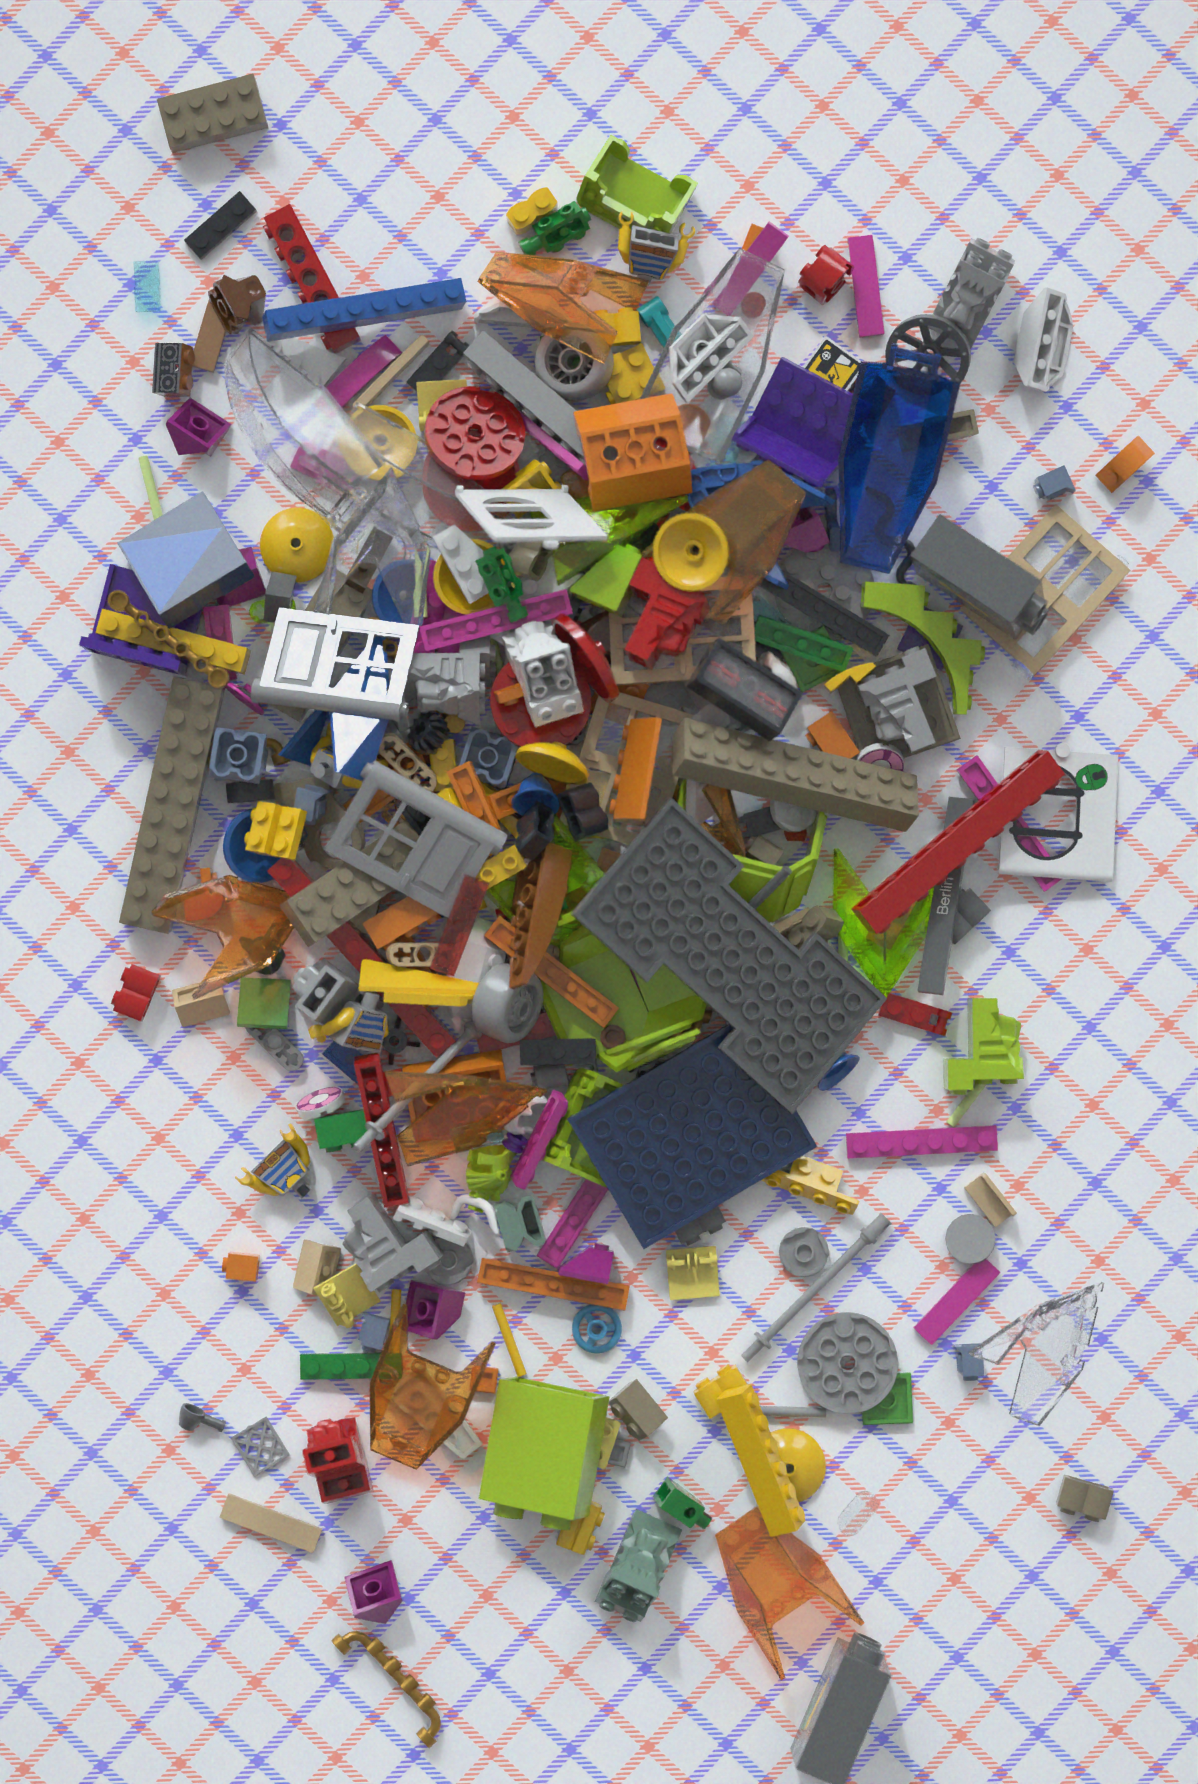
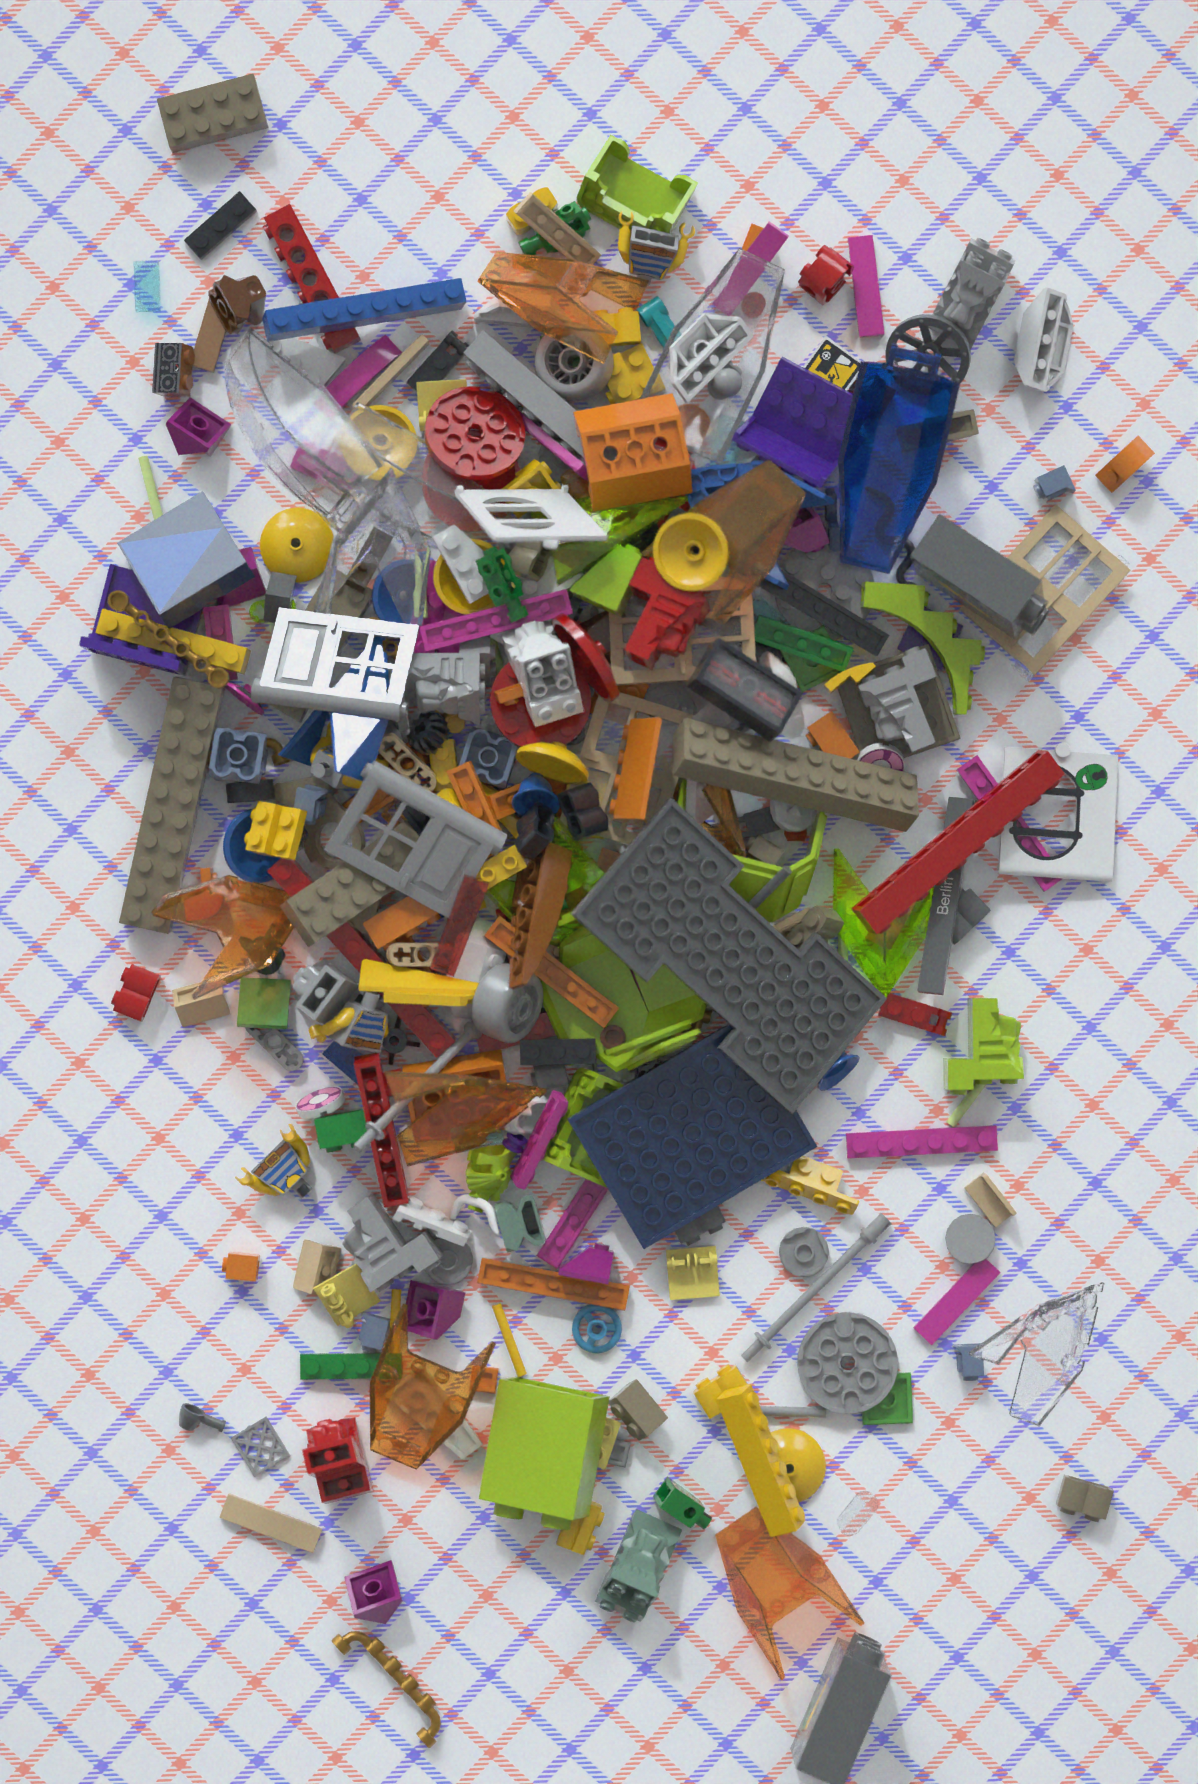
none -> tan tile [513,192,602,274]

